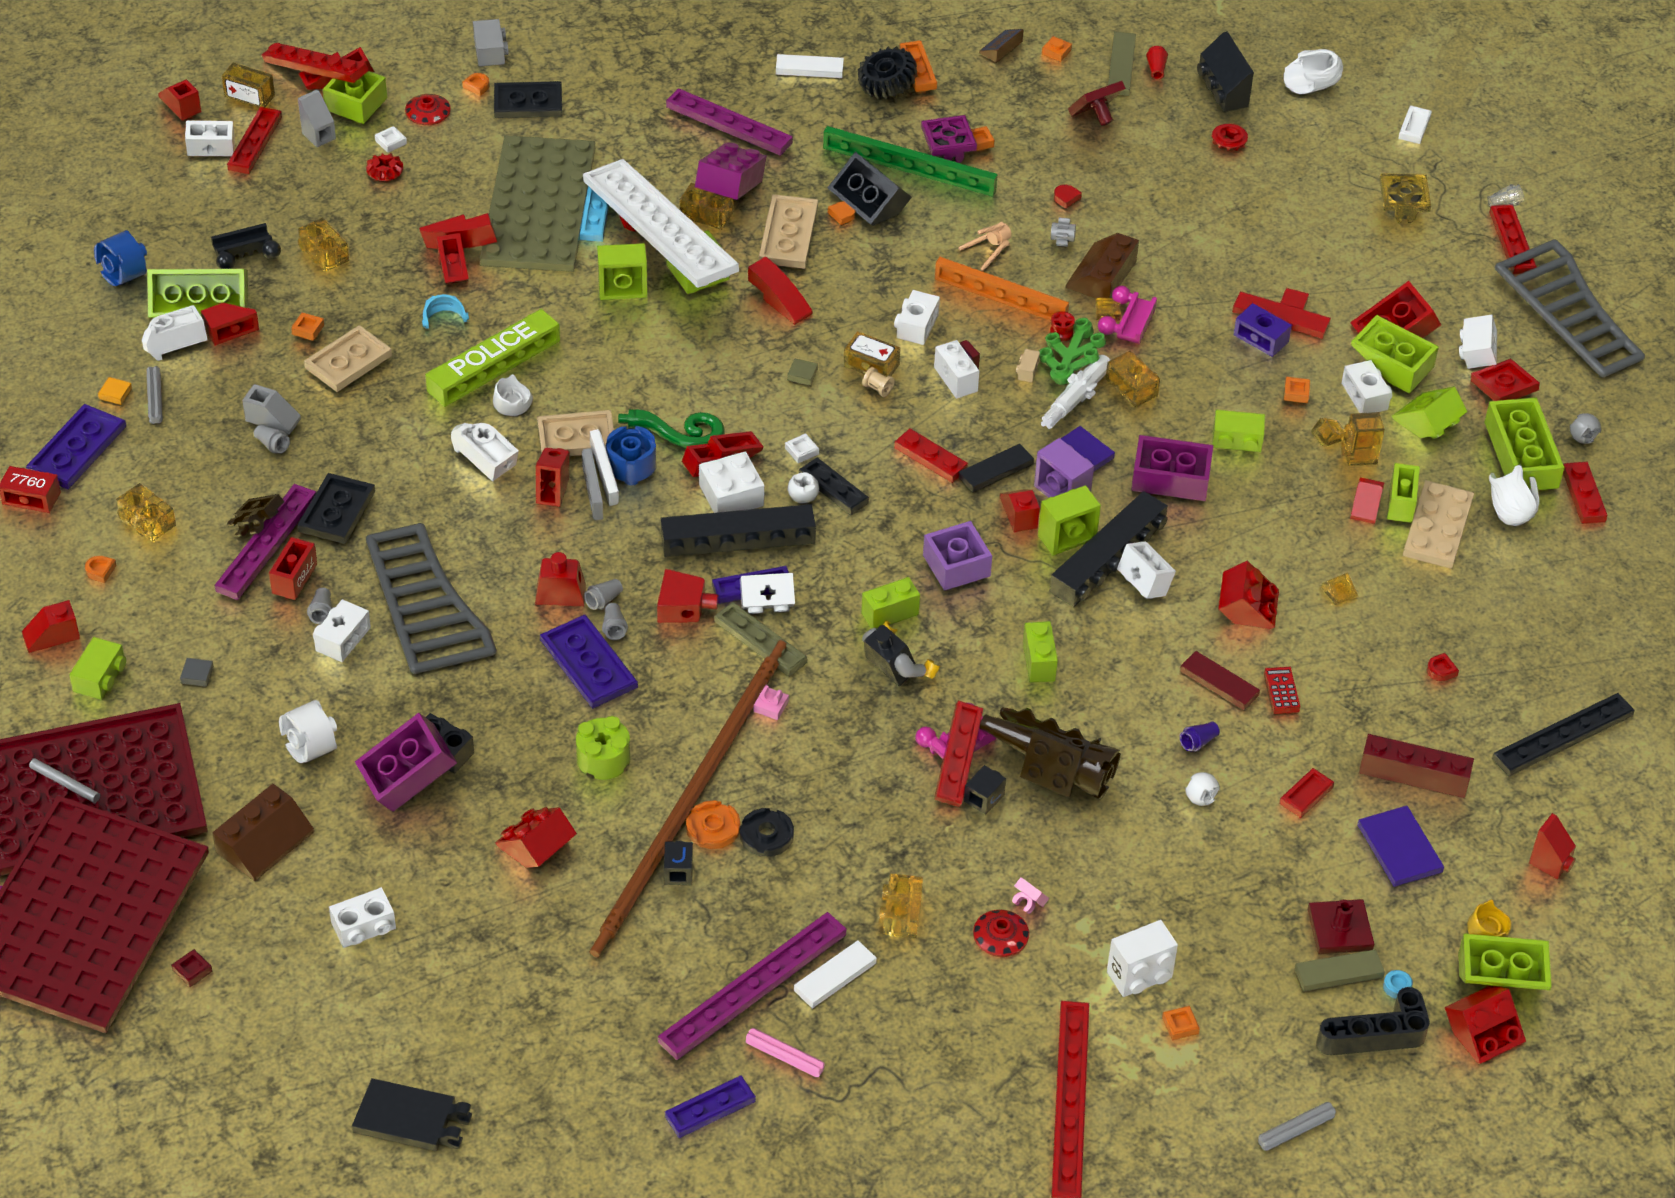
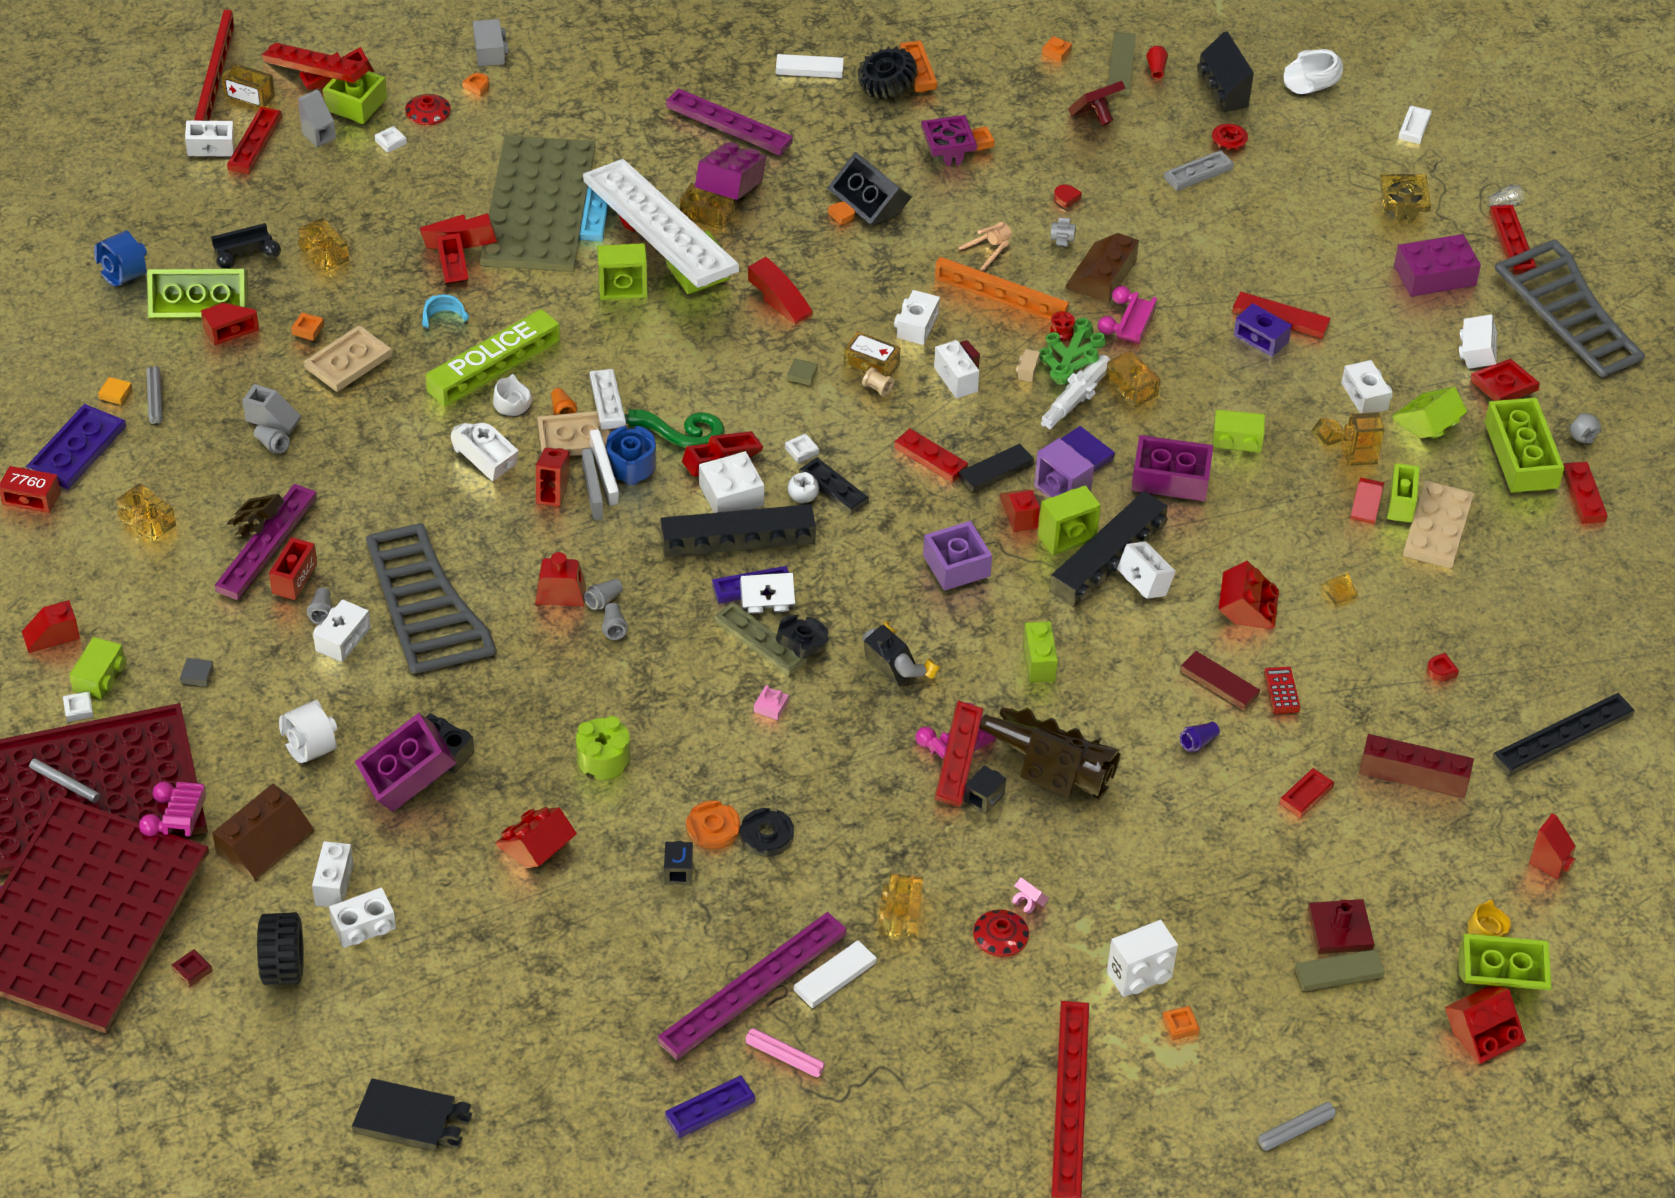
orange tile [85,556,117,583] -> none
white piece [142,305,208,361] -> none
red slope [158,79,202,121] -> none
black plate [298,473,375,544] -> none
red gear [366,153,403,181] -> none
black tile [494,81,562,118] -> none
dark purple tile [540,614,638,709] -> none
dark orange axle [589,640,787,958] -> none
red torso [657,569,719,623] -> none
tan plate [759,194,818,269] -> none
green plate [823,126,998,197] -> none
lime brick [861,577,920,629] -> none
reddish brown slope [979,29,1024,63] -> none
clear yellow tile [1095,298,1121,321] -> none
white piece [1185,772,1220,806] -> none
red tile [1280,288,1309,310] -> none
orange plate [1284,377,1310,403] -> none
black beam [1316,987,1430,1055] -> none
red slope [1350,281,1441,338] -> none
lime slope [1351,315,1439,394] -> none
dark purple tile [1357,806,1444,887] -> none
medium azure tile [1383,970,1413,999] -> none
white hair [1489,465,1539,526] -> none
none -> white tile [63,692,94,722]
none -> dark pink gear [139,782,206,836]
none -> red tile [194,10,235,121]
none -> black tyre [257,912,304,985]
none -> white brick [312,841,354,907]
none -> orange cone [551,388,577,415]
none -> white tile [589,369,626,430]
none -> black plate [776,615,829,658]
none -> light grey tile [1164,150,1234,191]
none -> magenta brick [1394,234,1481,297]

